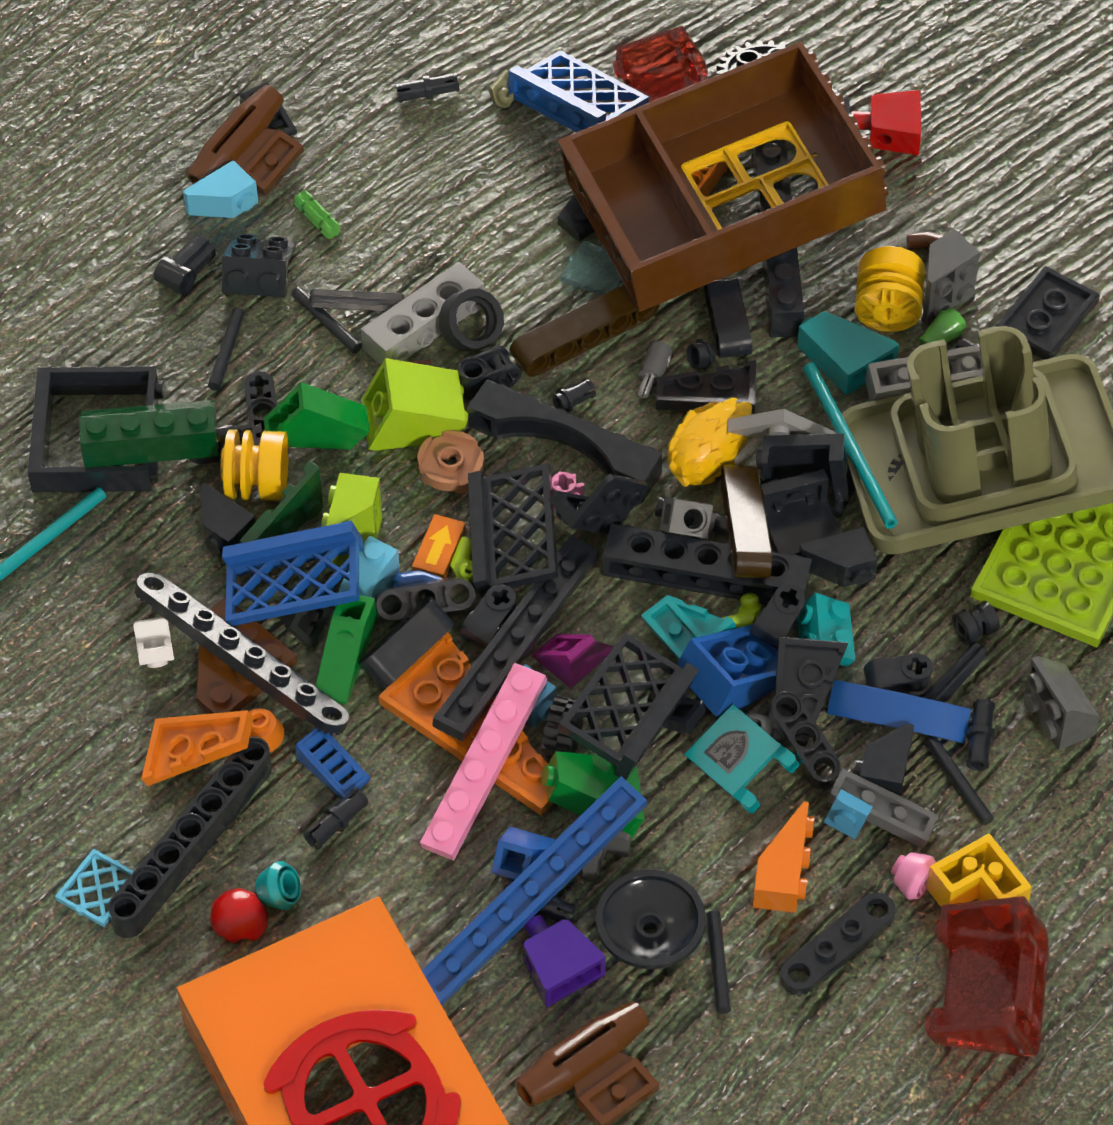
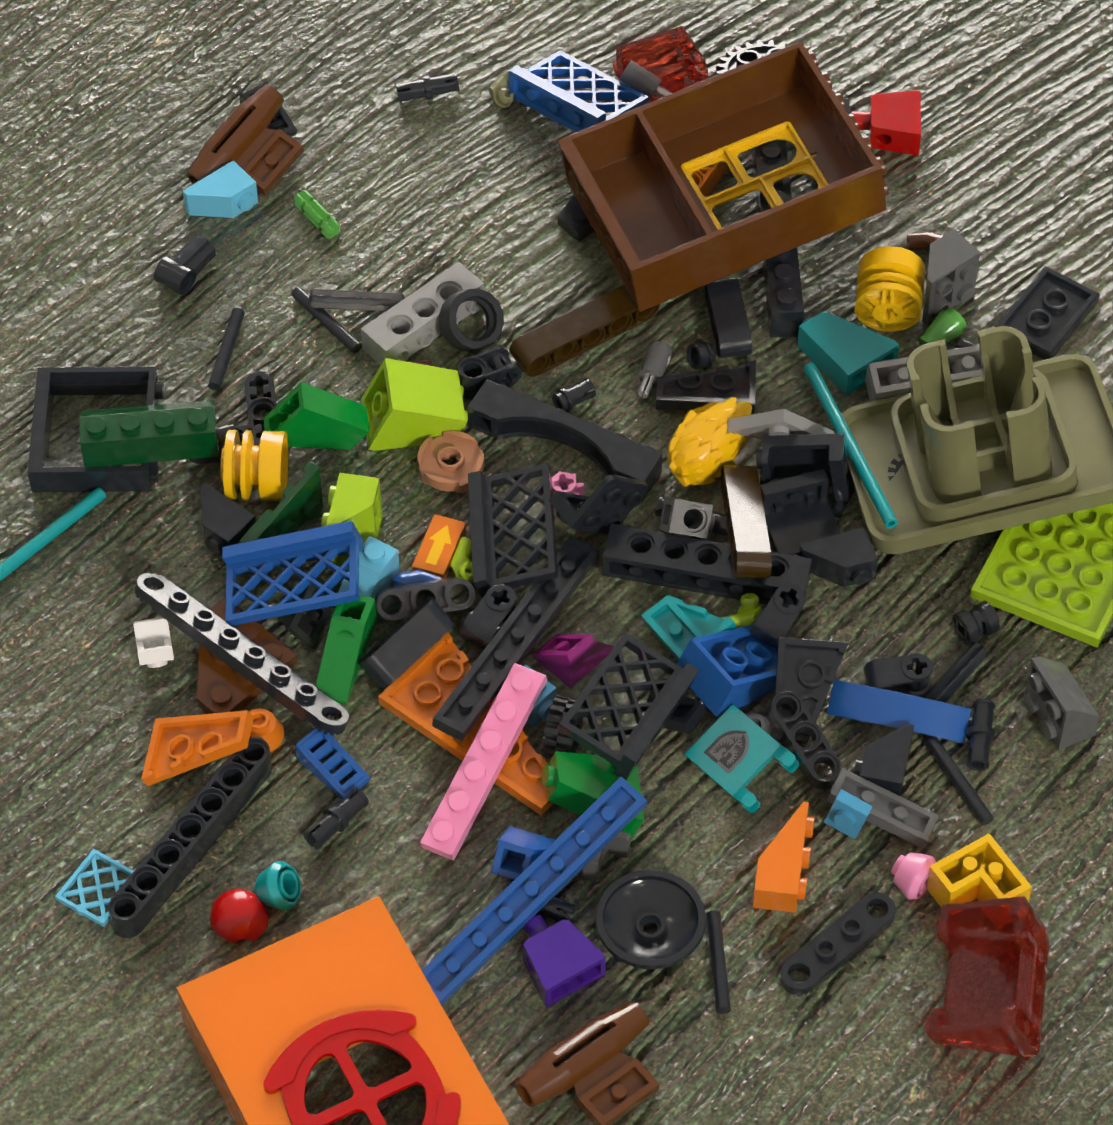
black bracket [222,234,295,298] -> none
clear light blue piece [561,240,623,295] -> none
teal bracket [796,593,855,667] -> none
none -> dark grey piece [619,60,672,99]

